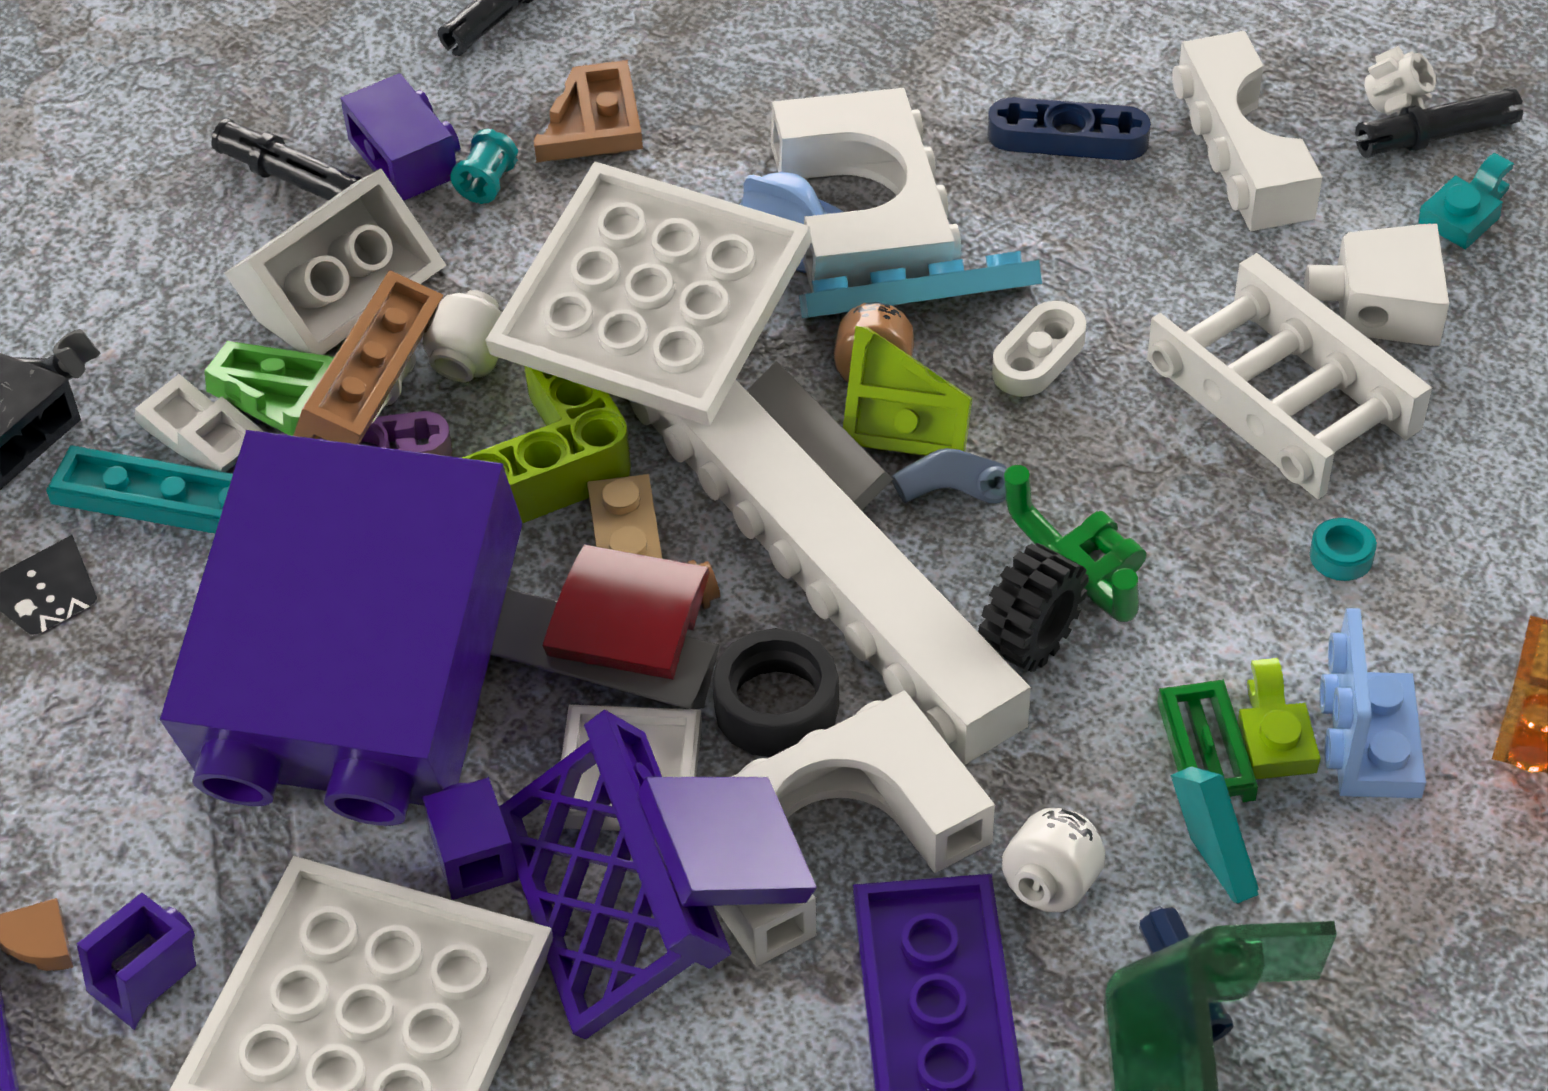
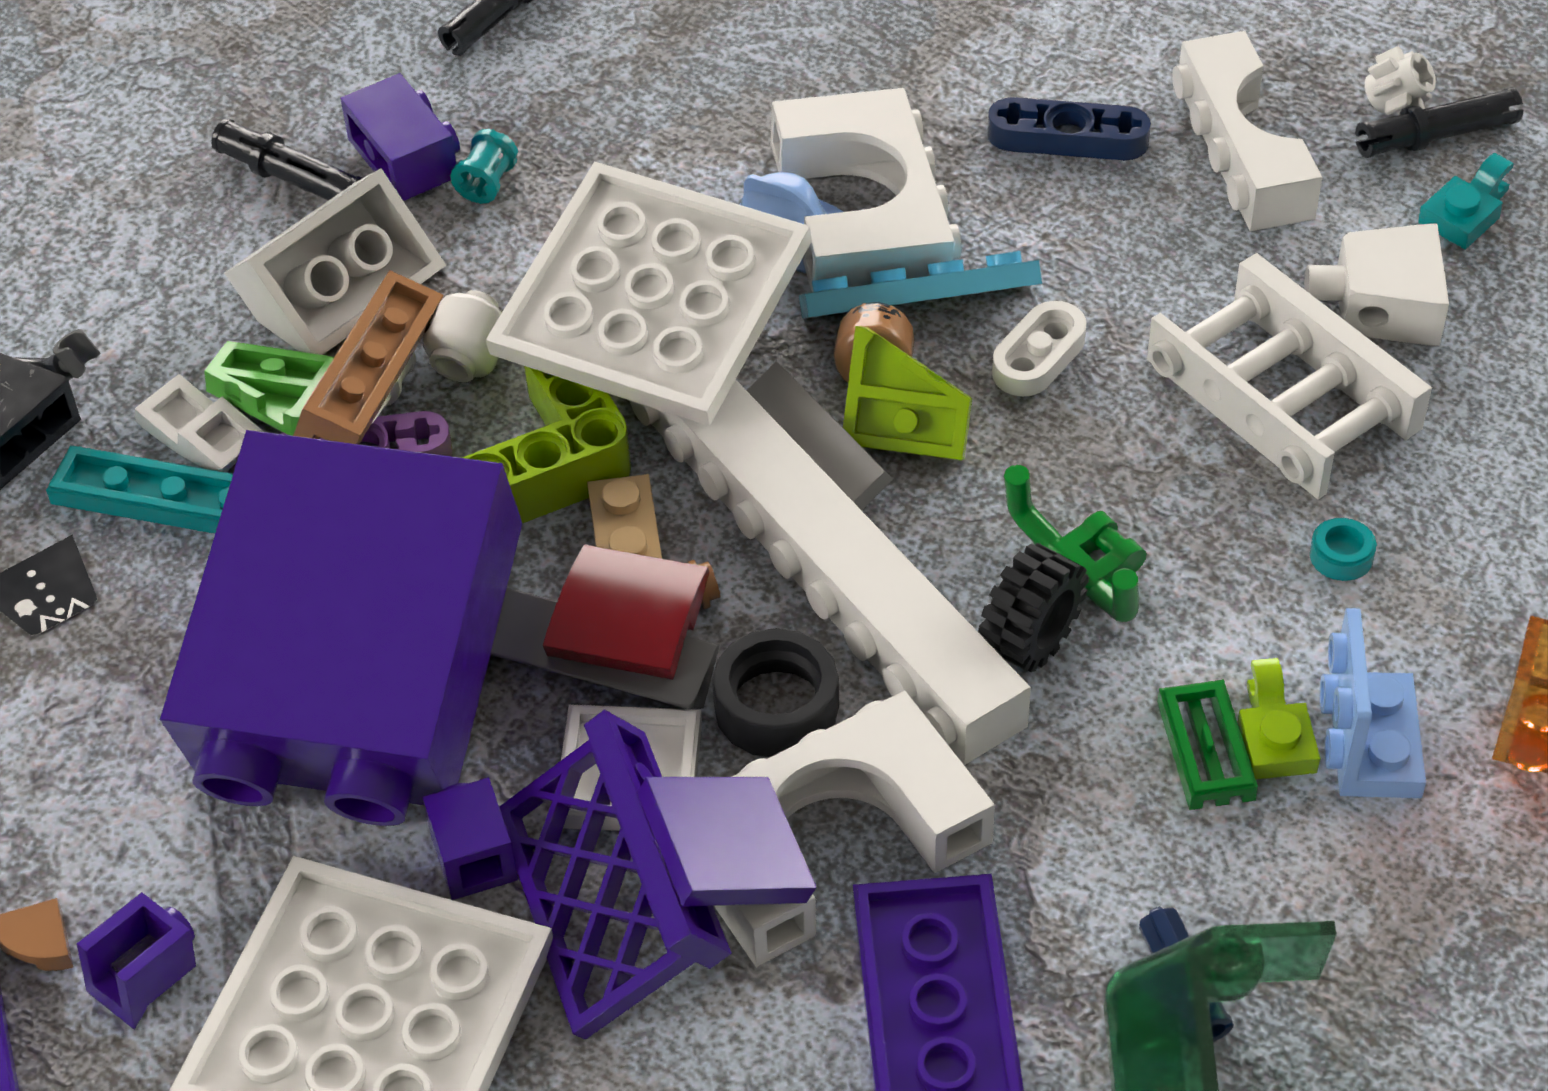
medium nougat wing [534,60,643,163] -> none
sand blue arm [891,448,1007,504] -> none
white head [1002,808,1105,912] -> none
teal tile [1170,766,1259,904] -> none

